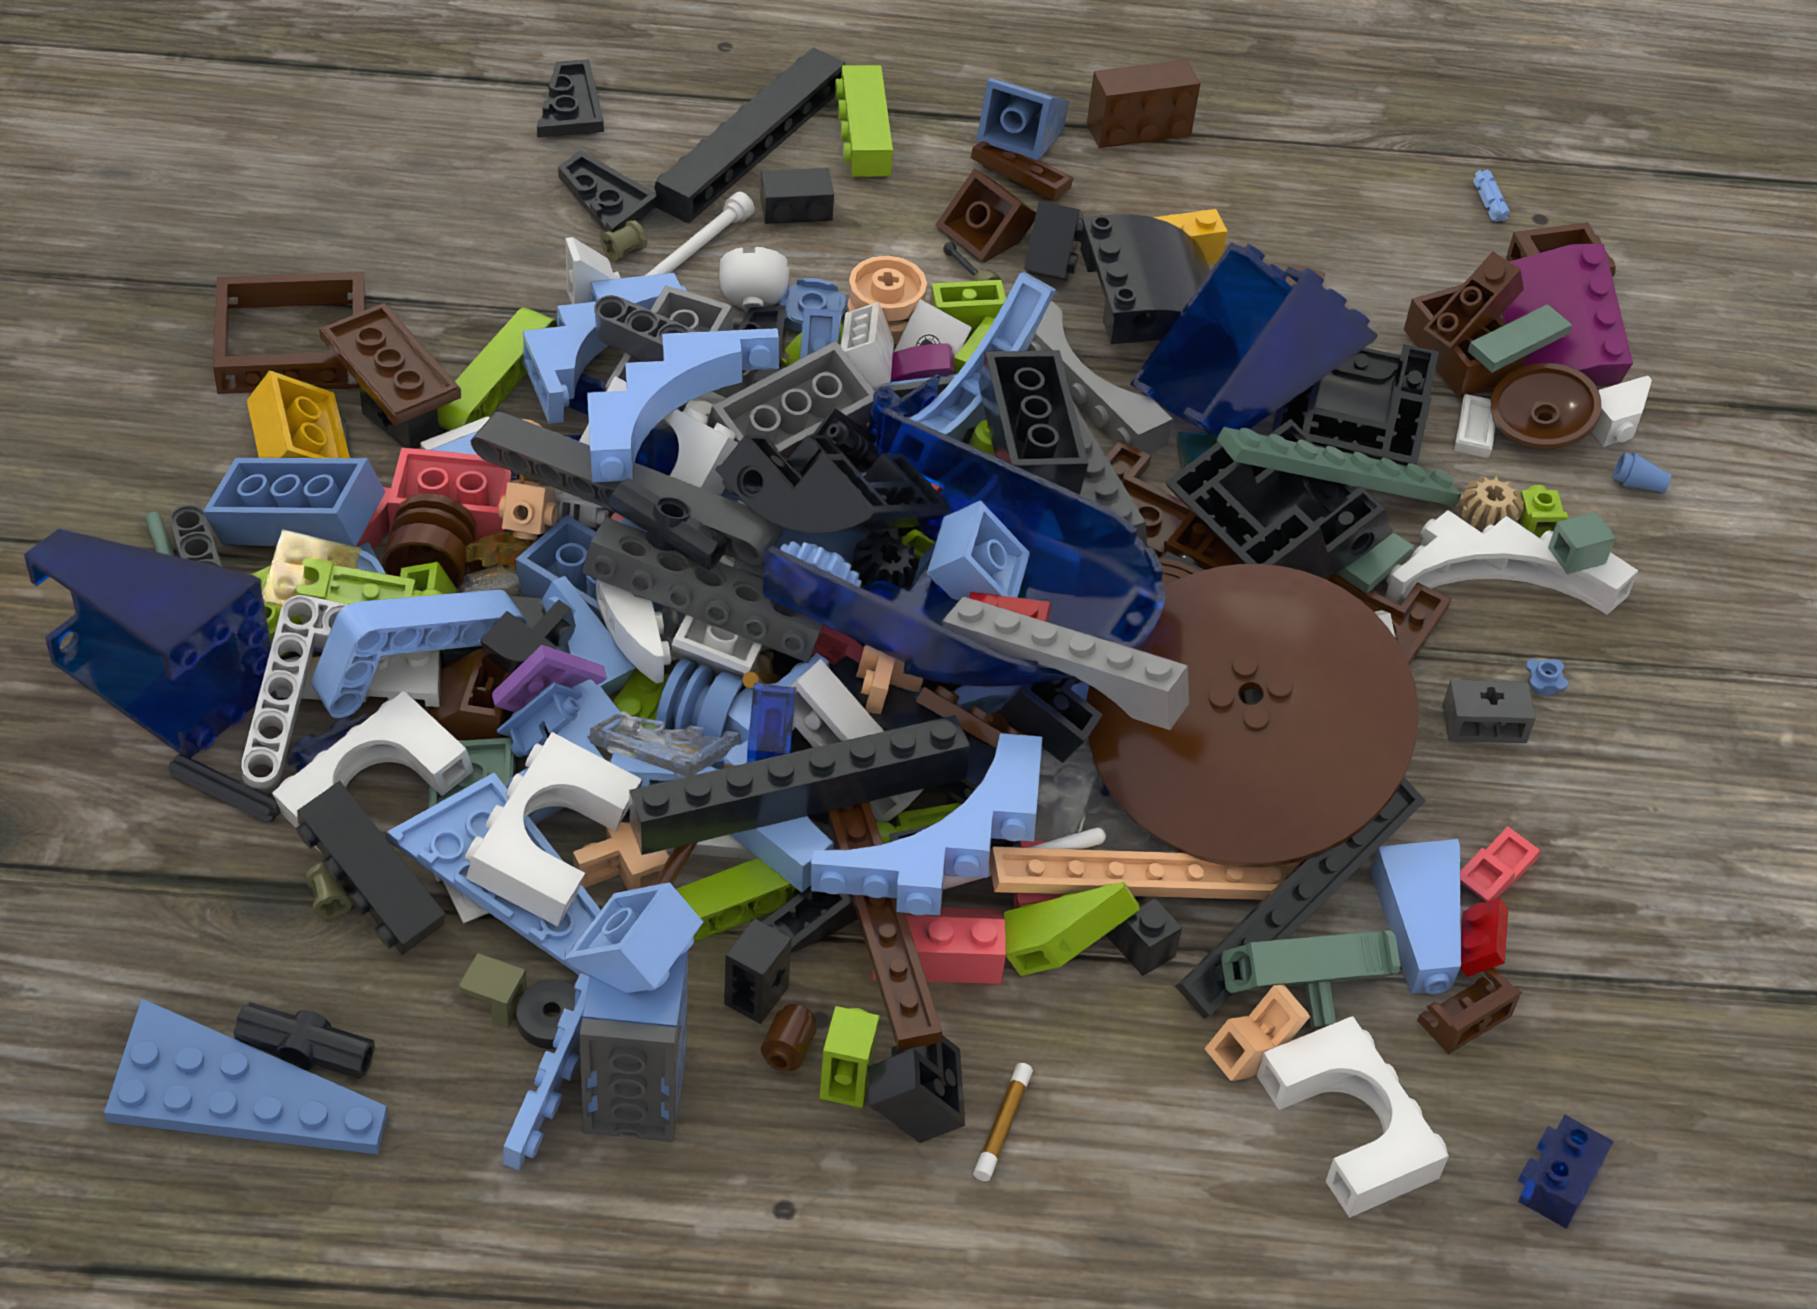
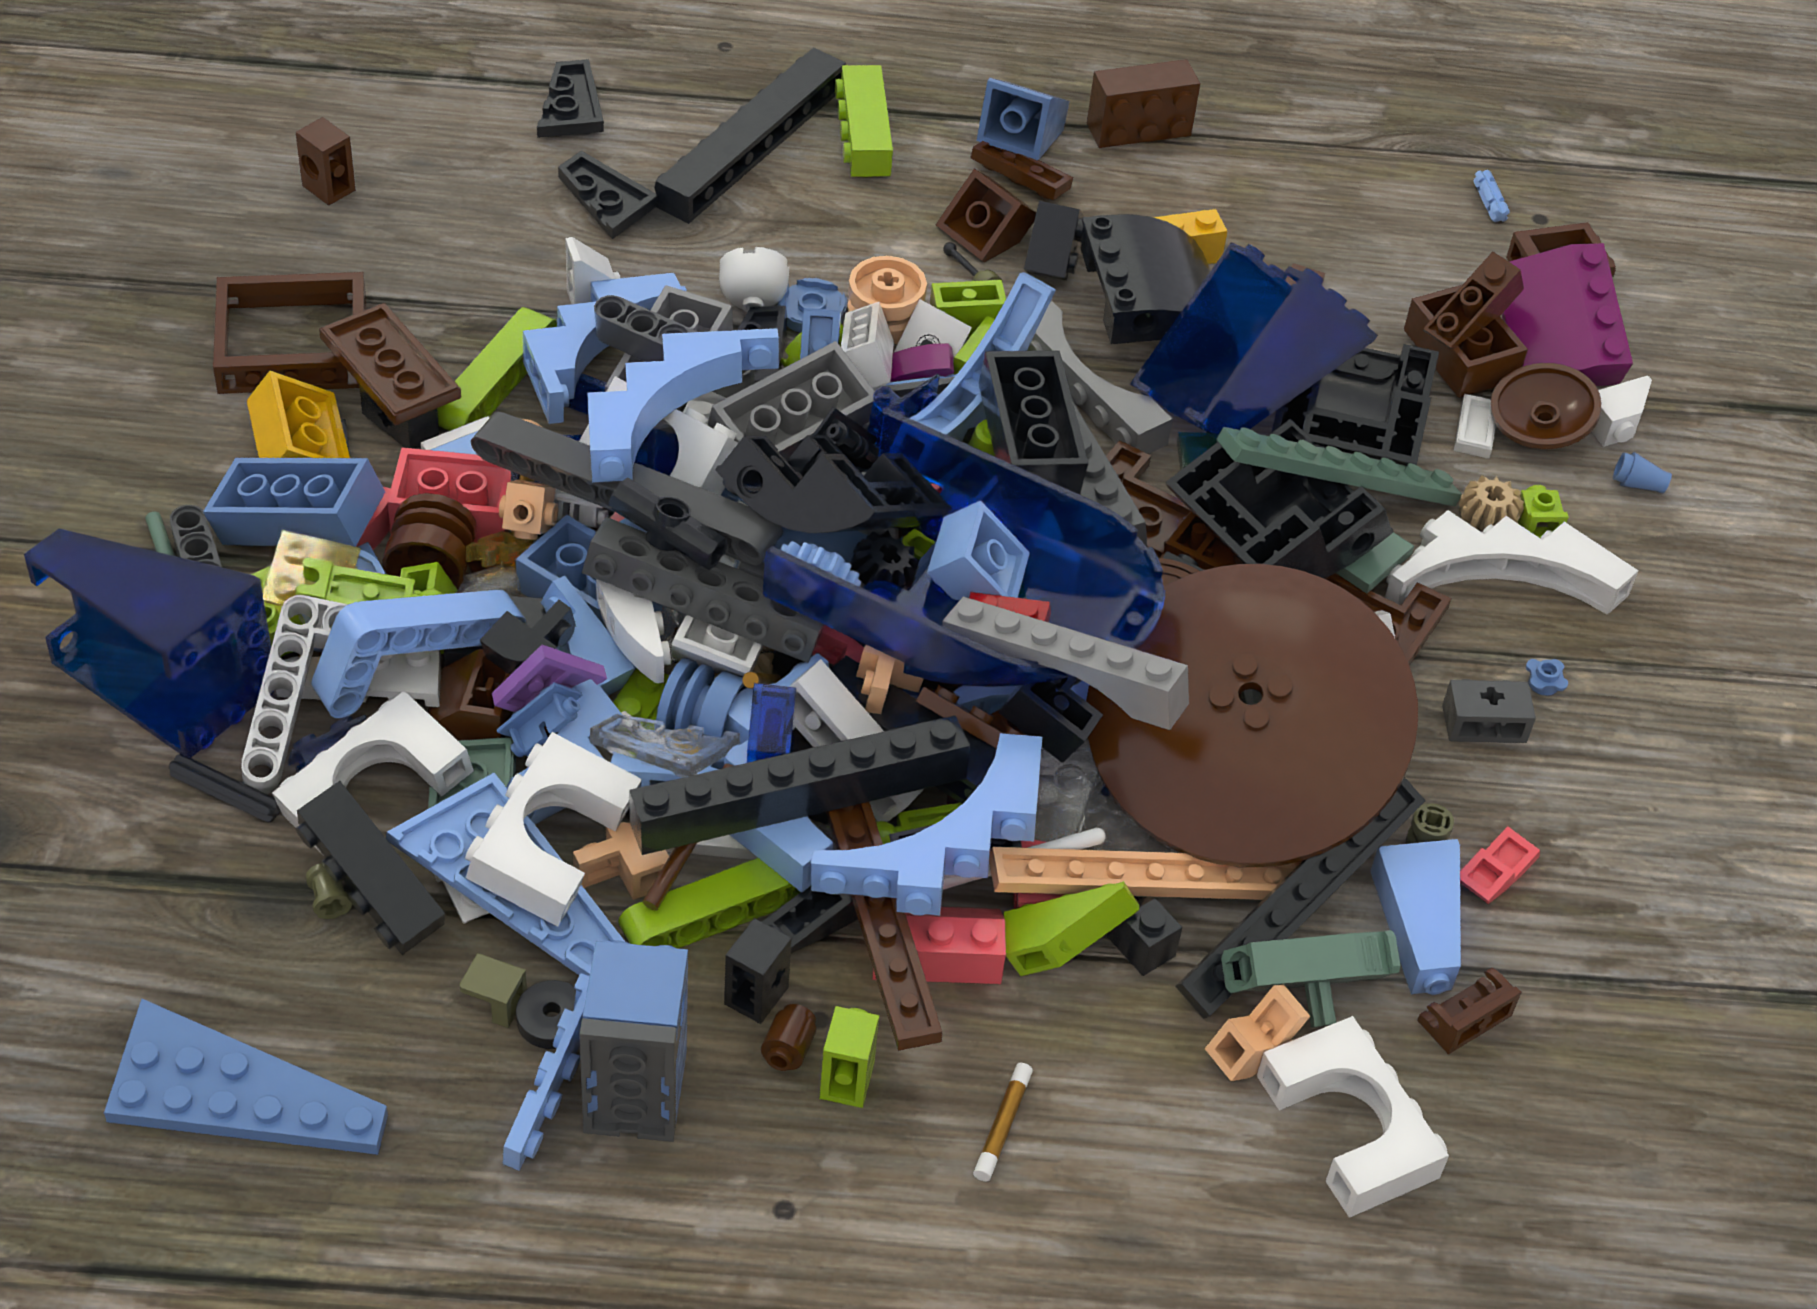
black piece [233,1002,375,1079] -> none
light blue slope [564,882,703,993] -> none
olive bush [600,220,647,262] -> none
white piece [645,192,755,276] -> none
black brick [760,168,834,224] -> none
black brick [866,1035,965,1143] -> none
red plate [1460,897,1508,977] -> none
sand green tile [1468,304,1572,372] -> none
clear blue brick [1518,1115,1614,1229] -> none
sand green brick [1548,512,1616,574] -> none
none -> reddish brown brick [295,117,356,205]
none -> olive wheel [1405,803,1454,844]

